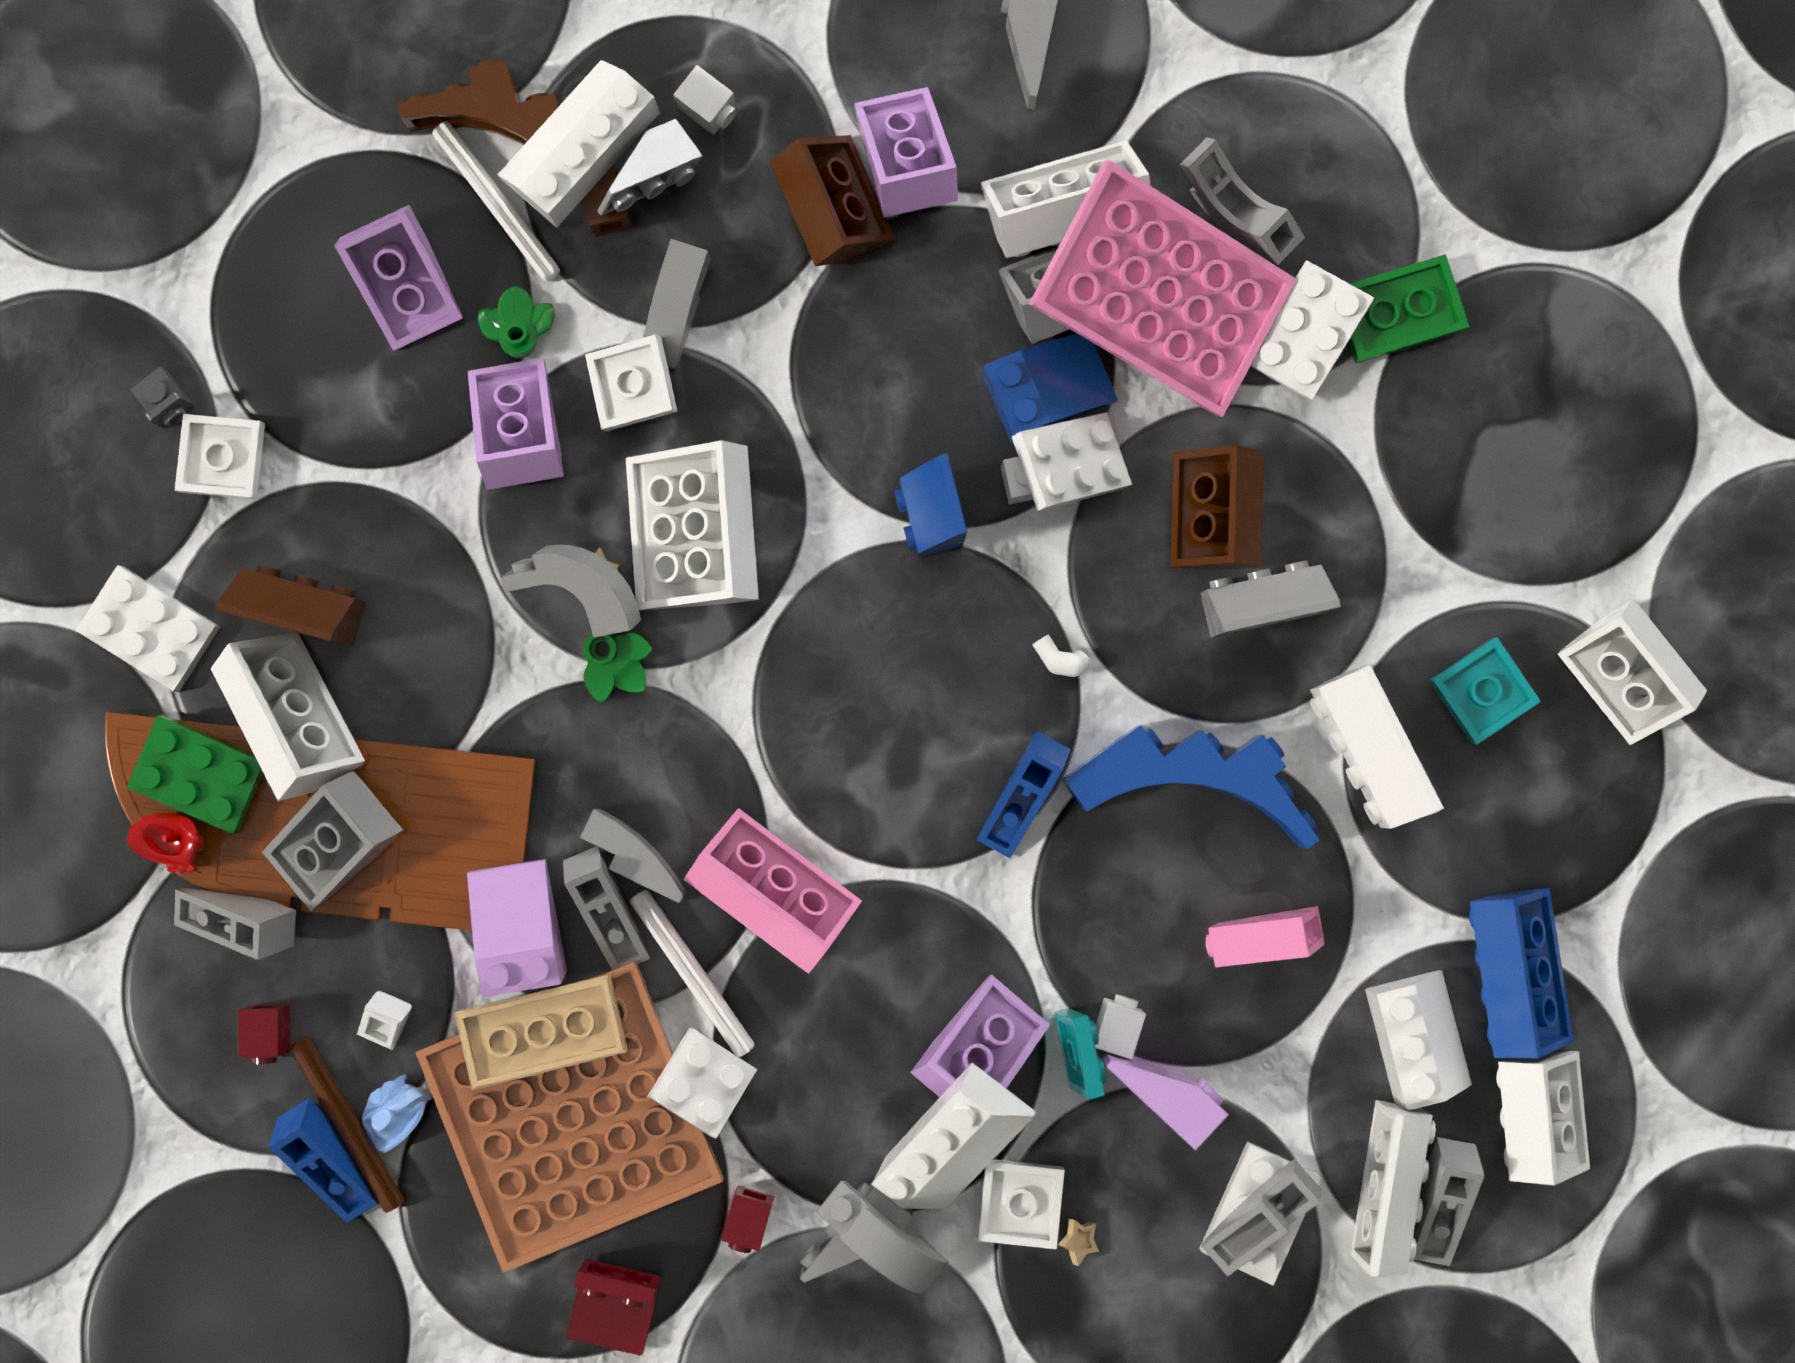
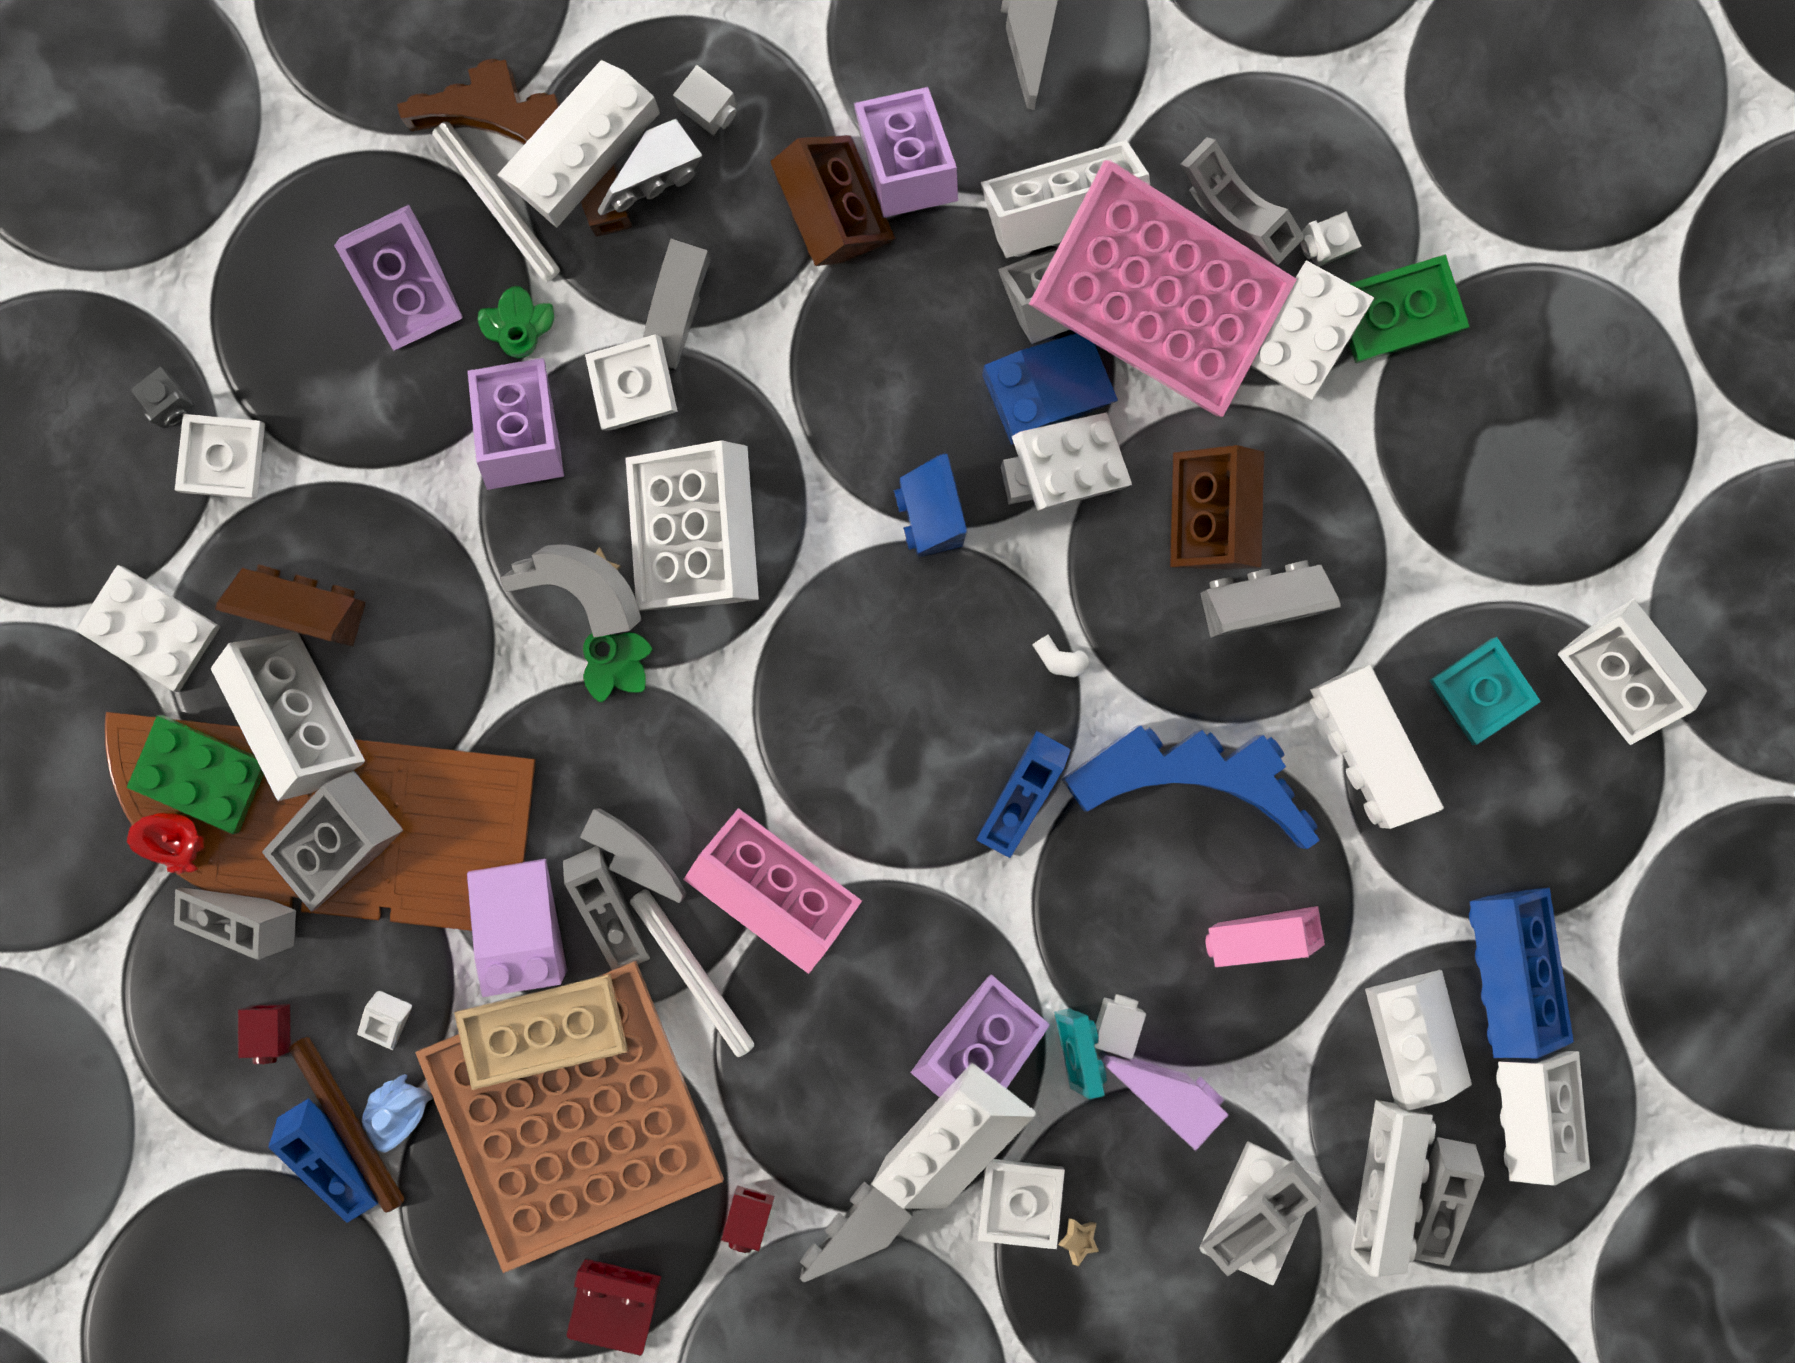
white plate [647,1028,757,1139] -> none
light grey arch [817,1181,949,1293] -> none
none -> white bracket [1300,212,1361,267]

